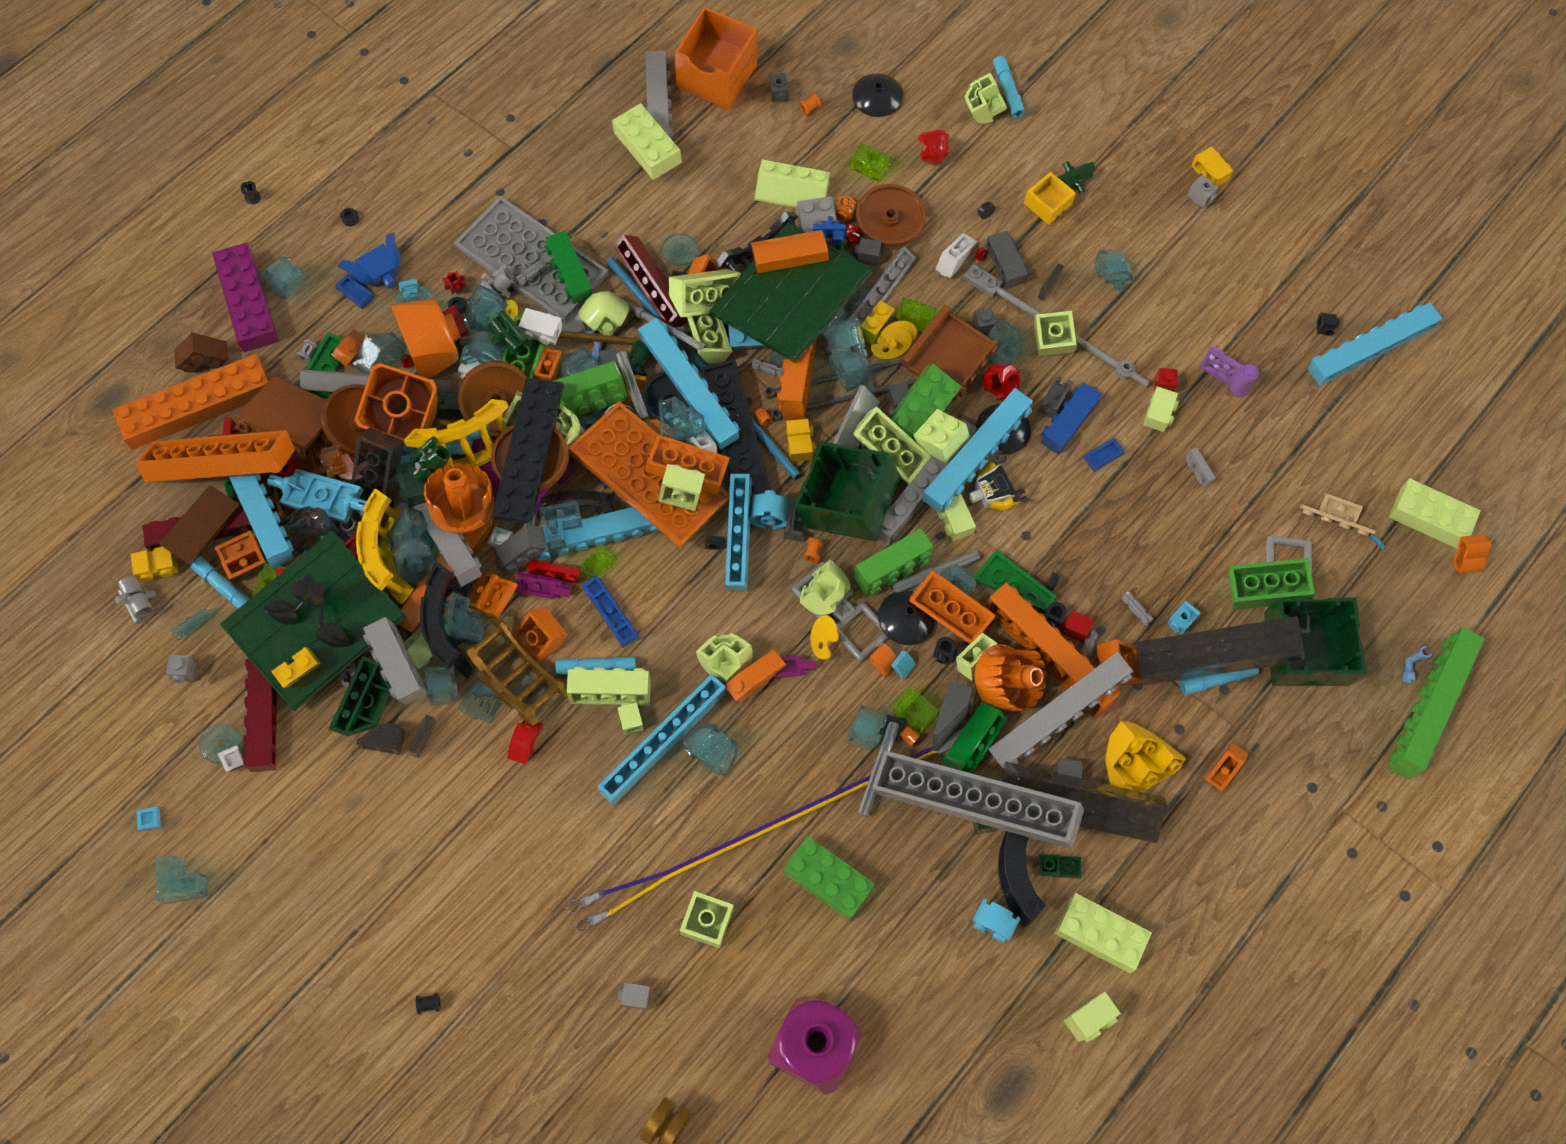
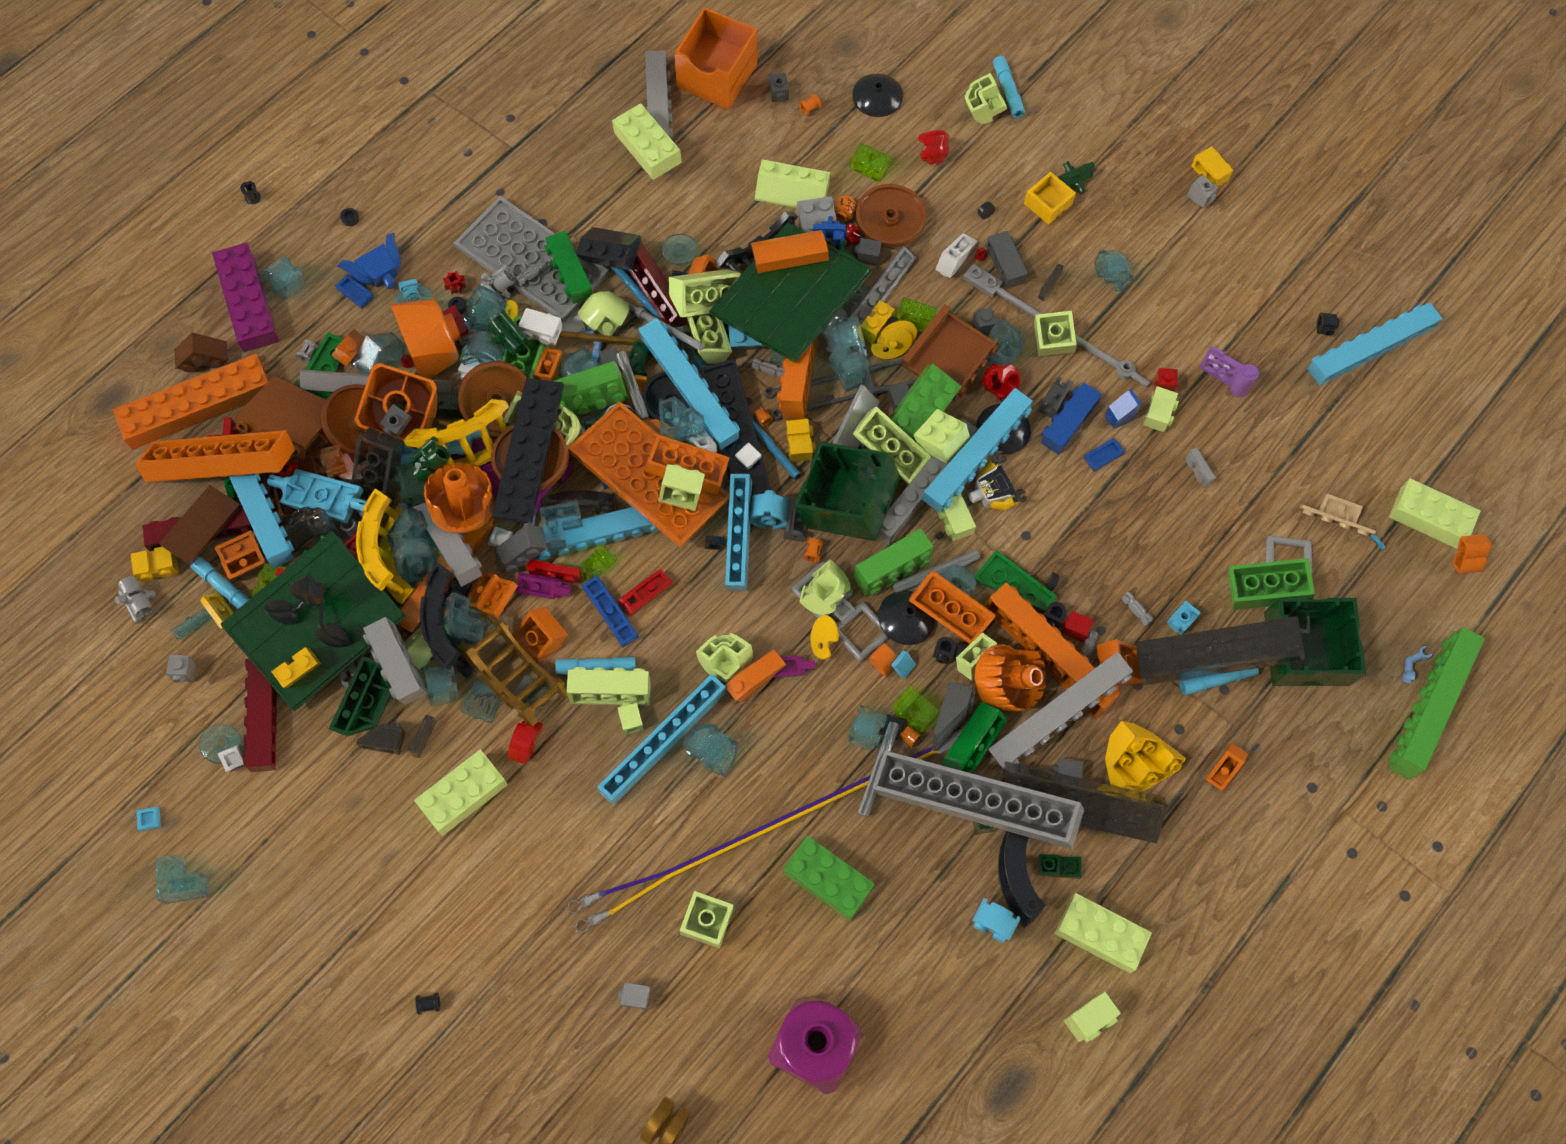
none -> yellow plate [200,593,234,629]
none -> dark grey brick [380,404,412,436]
none -> yellowish green brick [414,749,508,836]
none -> black slope [576,227,642,270]
none -> red plate [618,568,673,616]
none -> white tile [735,442,762,470]
none -> slope [1105,389,1141,429]

